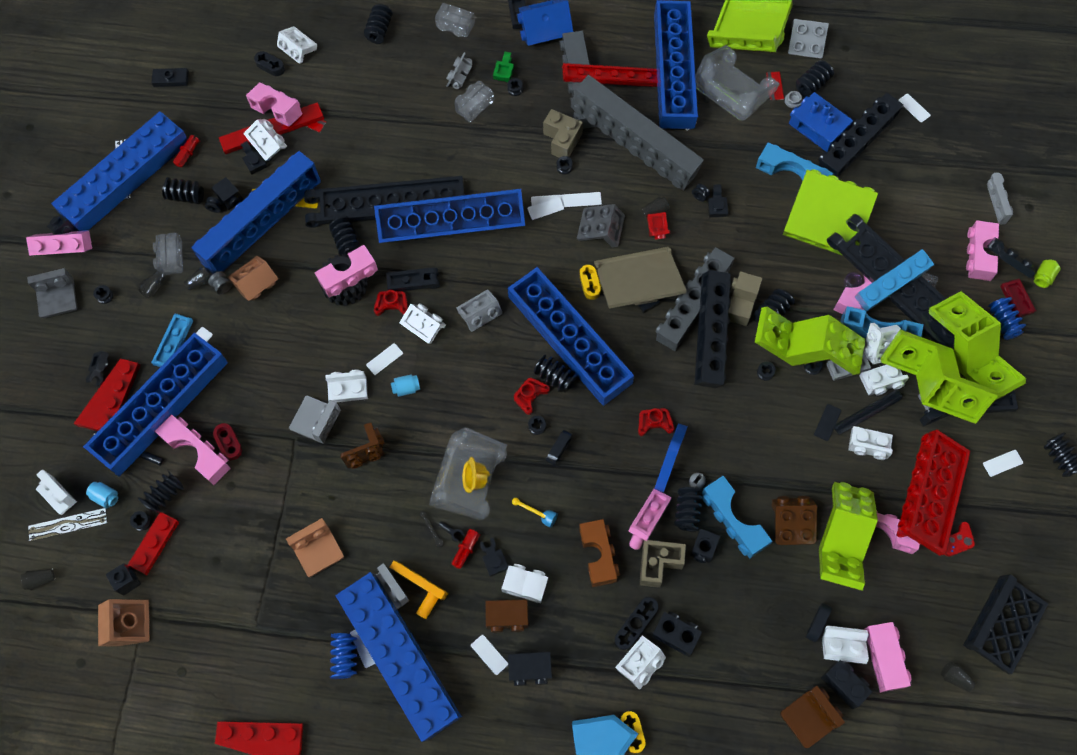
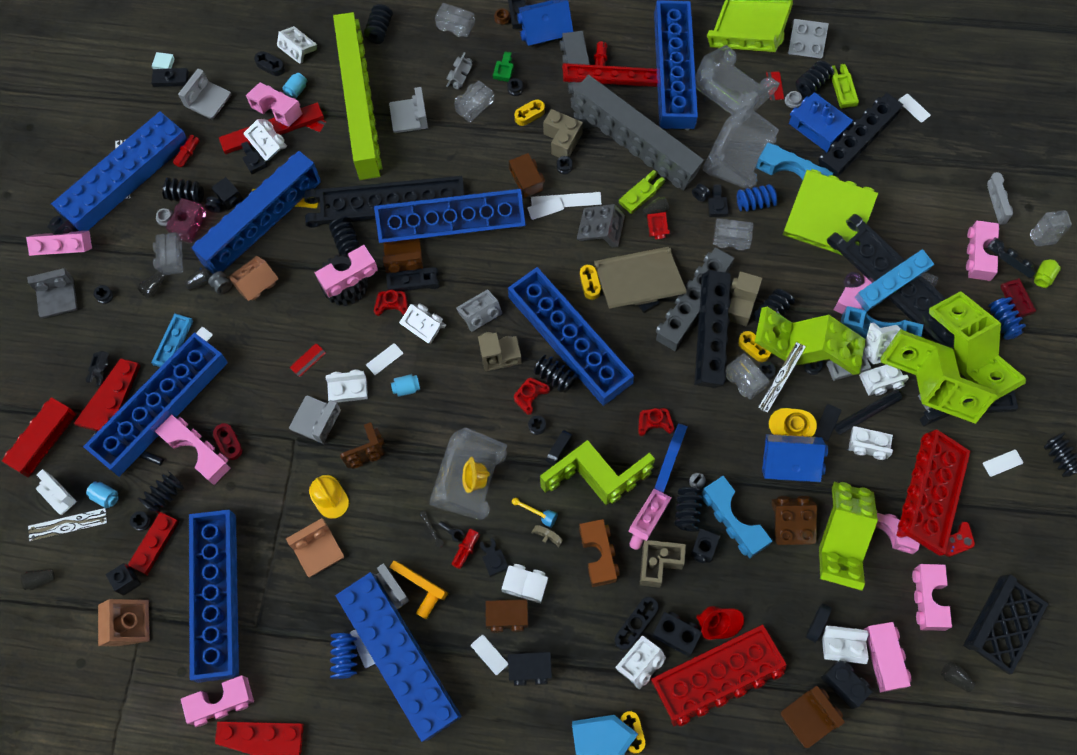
none -> red brick [2,397,77,478]
none -> light aqua tile [152,52,175,69]
none -> light grey plate [156,208,175,226]
none -> clear pink brick [166,198,206,243]
none -> light grey bracket [178,69,231,119]
none -> bright pink arch [181,675,254,727]
none -> blue brick [189,510,239,683]
none -> medium azure brick [282,73,307,99]
none -> red sticker [290,344,326,377]
none -> yellow piece [309,475,349,519]
none -> lime brick [333,12,383,180]
none -> reddish brown bracket [383,238,423,273]
none -> light grey bracket [389,87,428,133]
none -> dark tan brick [478,332,522,371]
none -> reddish brown plate [494,8,510,25]
none -> reddish brown brick [509,153,545,198]
none -> yellow beam [514,100,545,126]
none -> dark tan piece [531,525,563,548]
none -> lime bracket [540,440,655,505]
none -> red axle [594,41,608,66]
none -> lime hinge [619,170,666,214]
none -> red bracket [651,625,787,727]
none -> red piece [697,606,744,640]
none -> clear windscreen [703,105,779,189]
none -> clear brick [713,218,753,250]
none -> clear brick [725,353,770,400]
none -> blue piece [737,184,777,212]
none -> yellow beam [738,331,771,362]
none -> sticker [758,342,806,413]
none -> blue piece [762,434,828,482]
none -> yellow piece [769,408,817,437]
none -> lime hinge [831,64,859,108]
none -> bright pink arch [912,564,952,631]
none -> clear brick [1030,210,1072,247]

